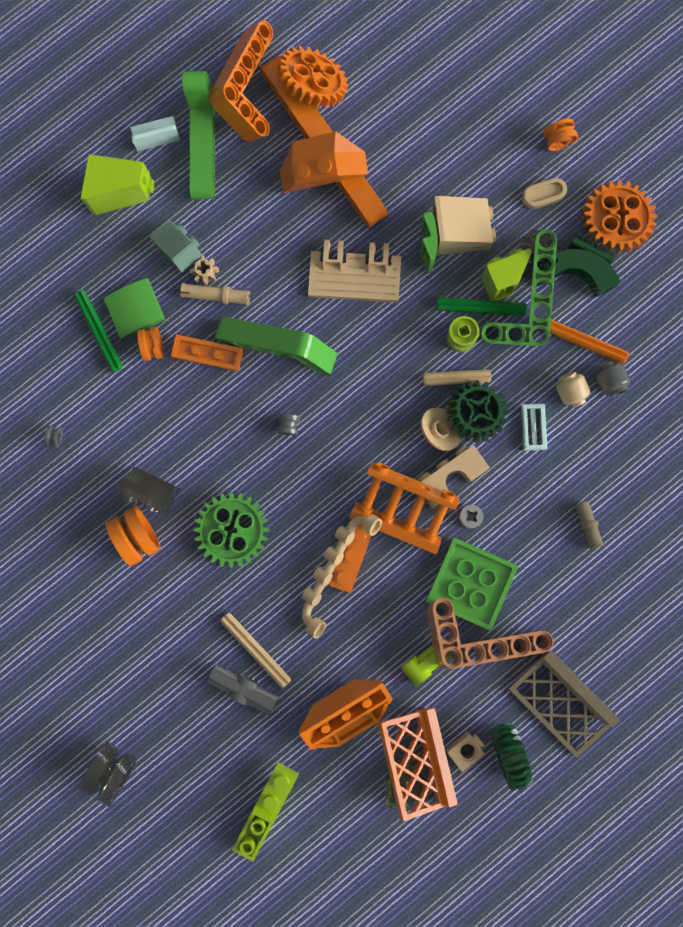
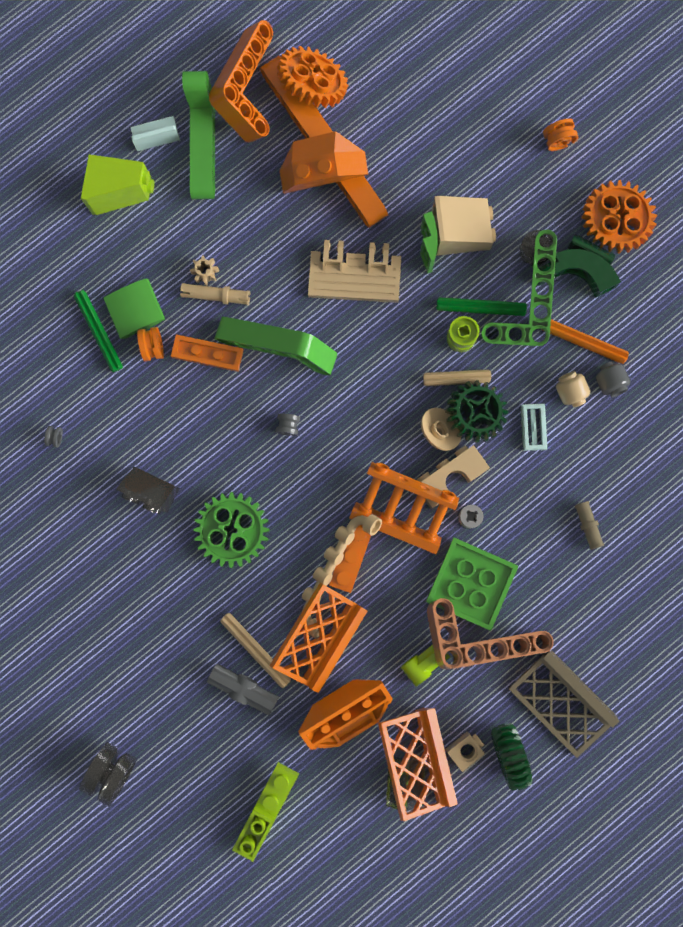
orange wheel [105,505,161,566] -> none
sand green brick [150,220,202,272] -> none
lime slope [481,248,532,301] -> none
tan tile [522,178,567,209] -> none
none -> orange fence [269,582,367,693]

